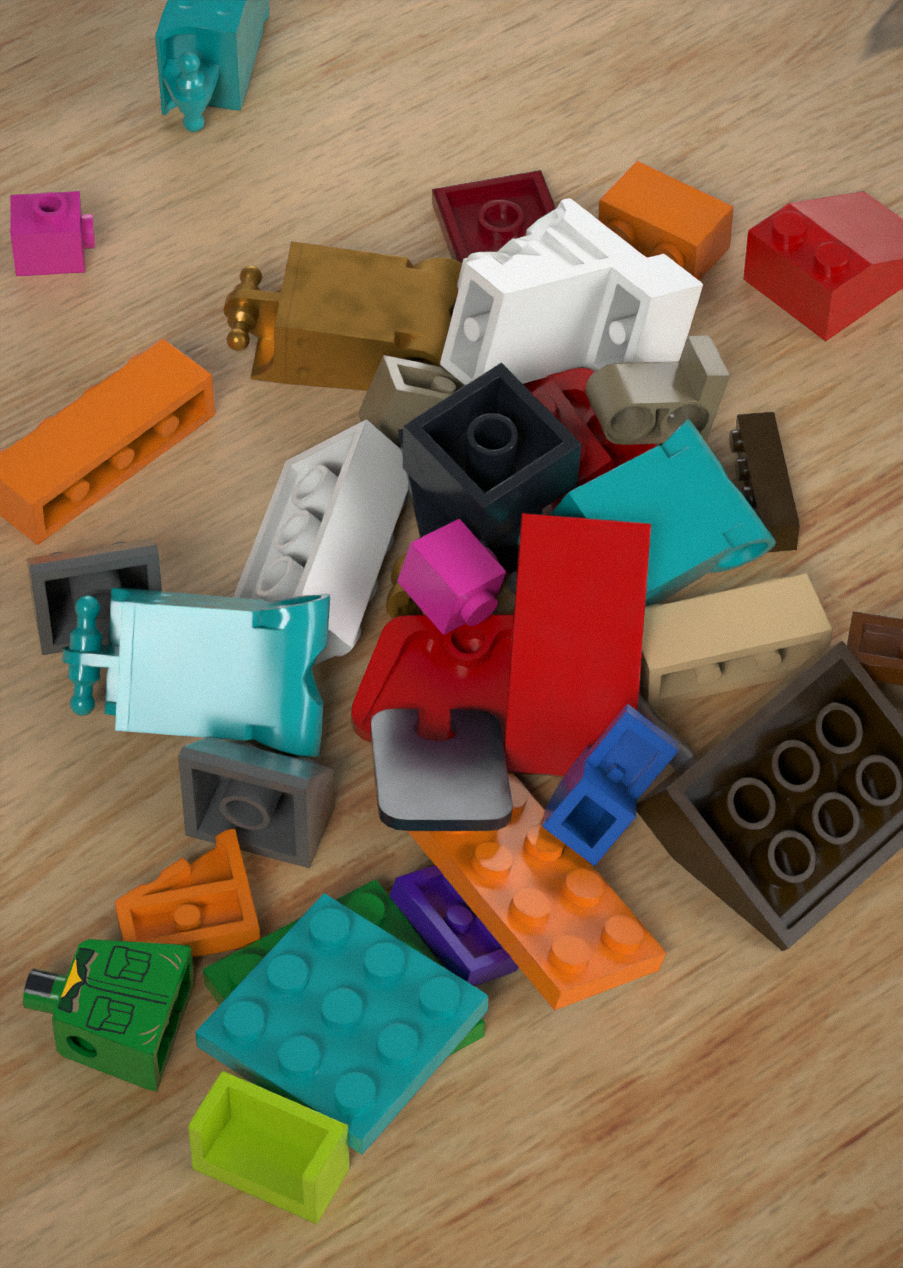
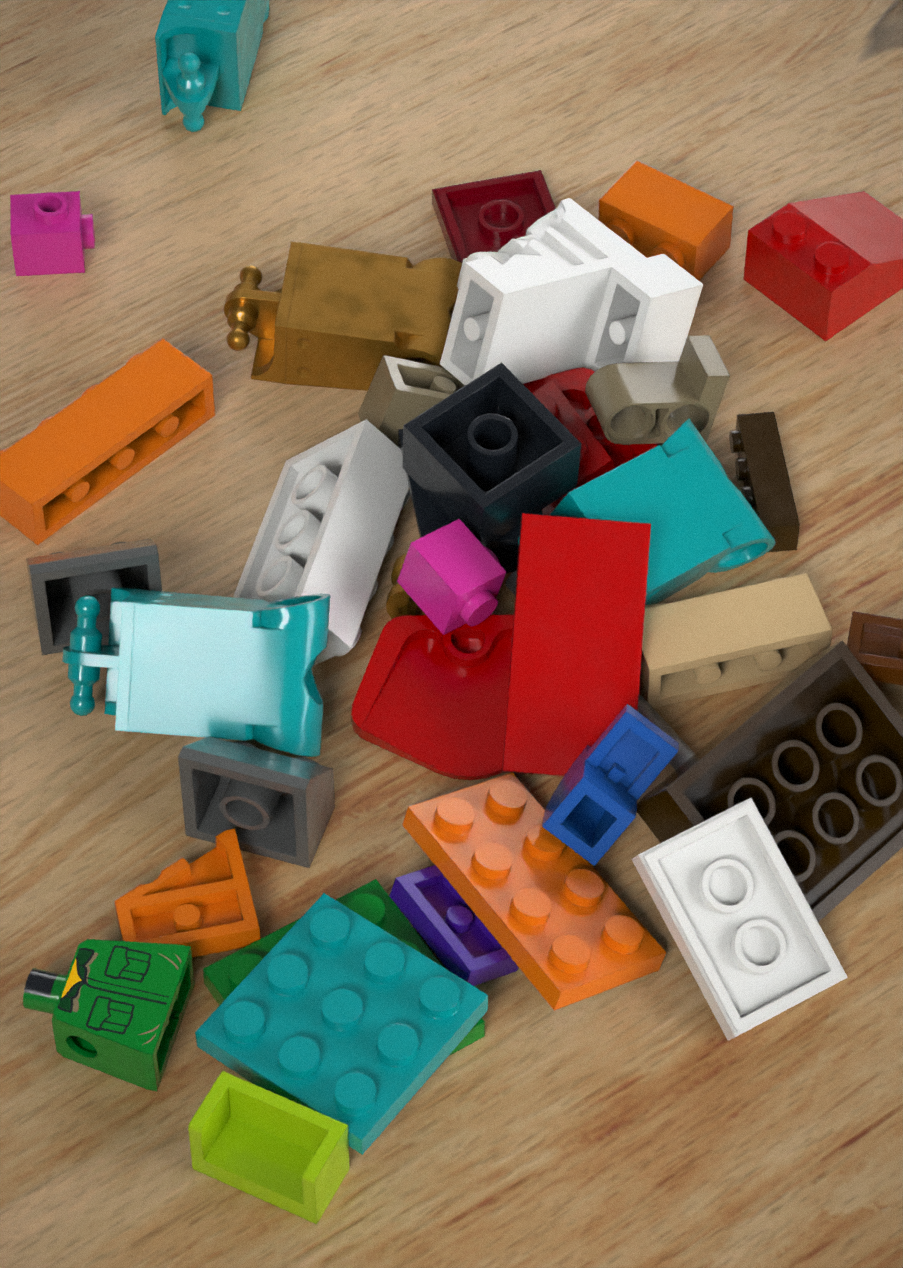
black piece [370,709,513,831] -> none
none -> white tile [631,798,848,1041]

